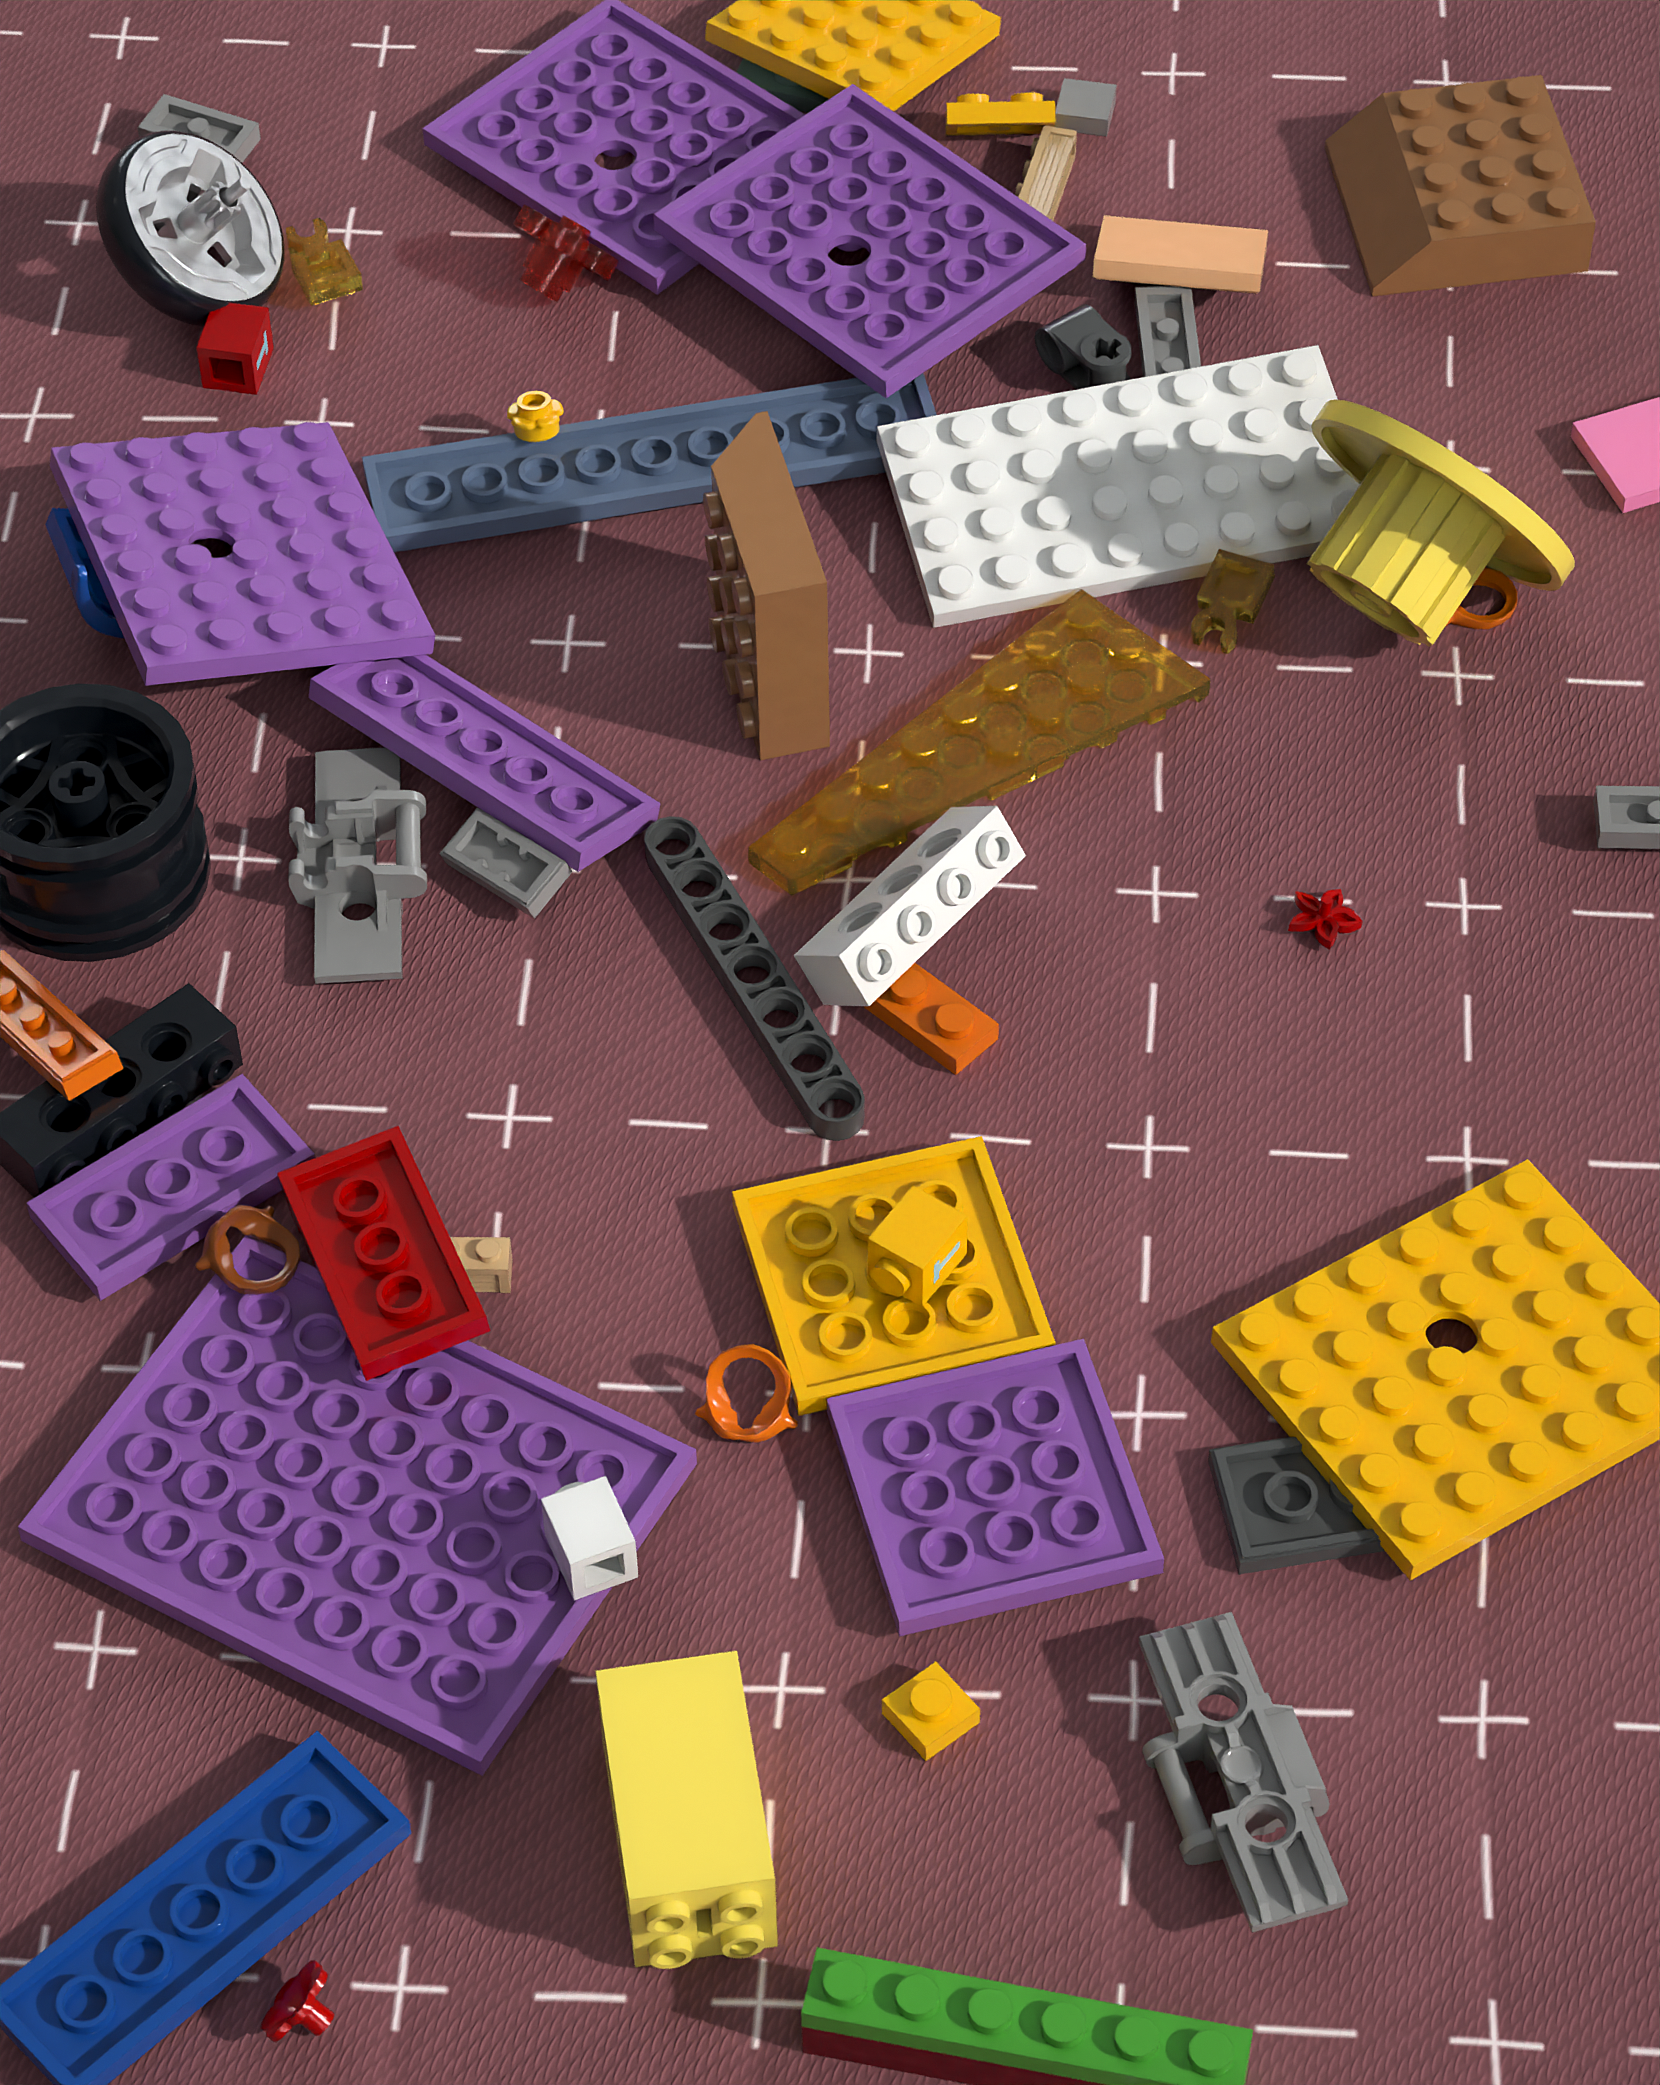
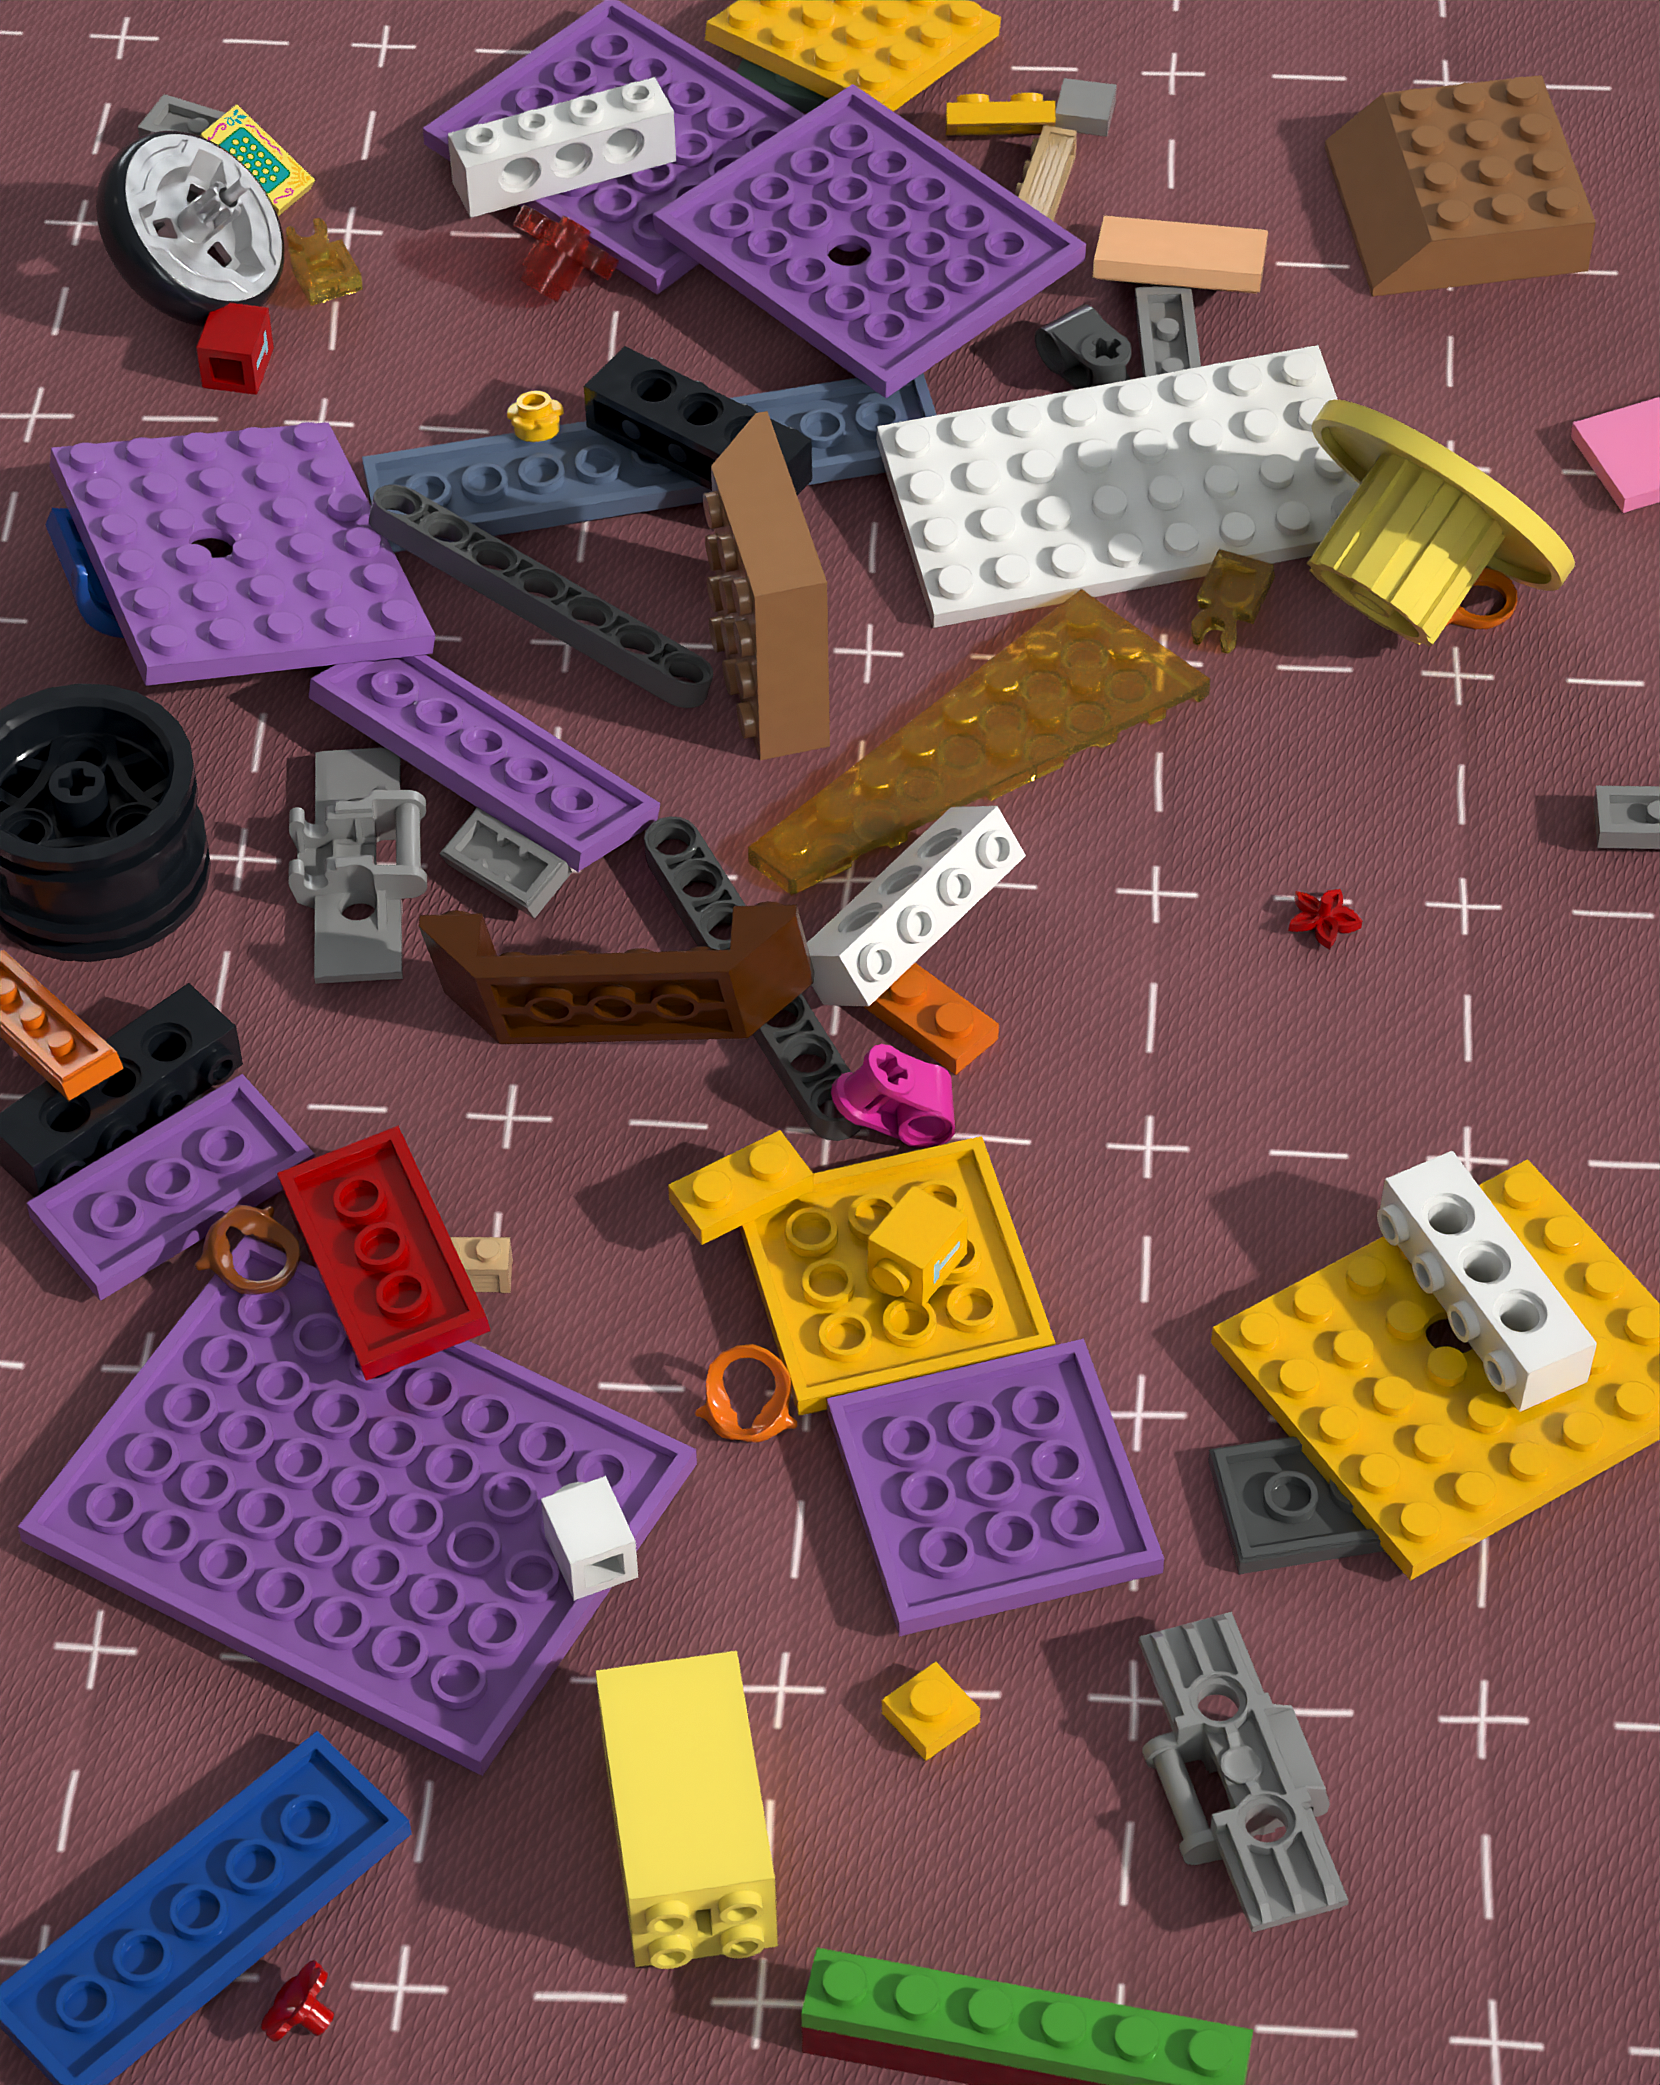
none -> tile [200,105,315,216]
none -> dark grey beam [369,485,713,708]
none -> reddish brown slope [419,901,814,1044]
none -> white brick [448,77,676,218]
none -> black brick [584,346,812,495]
none -> yellow plate [668,1130,814,1245]
none -> dark pink piece [831,1044,955,1148]
none -> white brick [1377,1150,1597,1412]

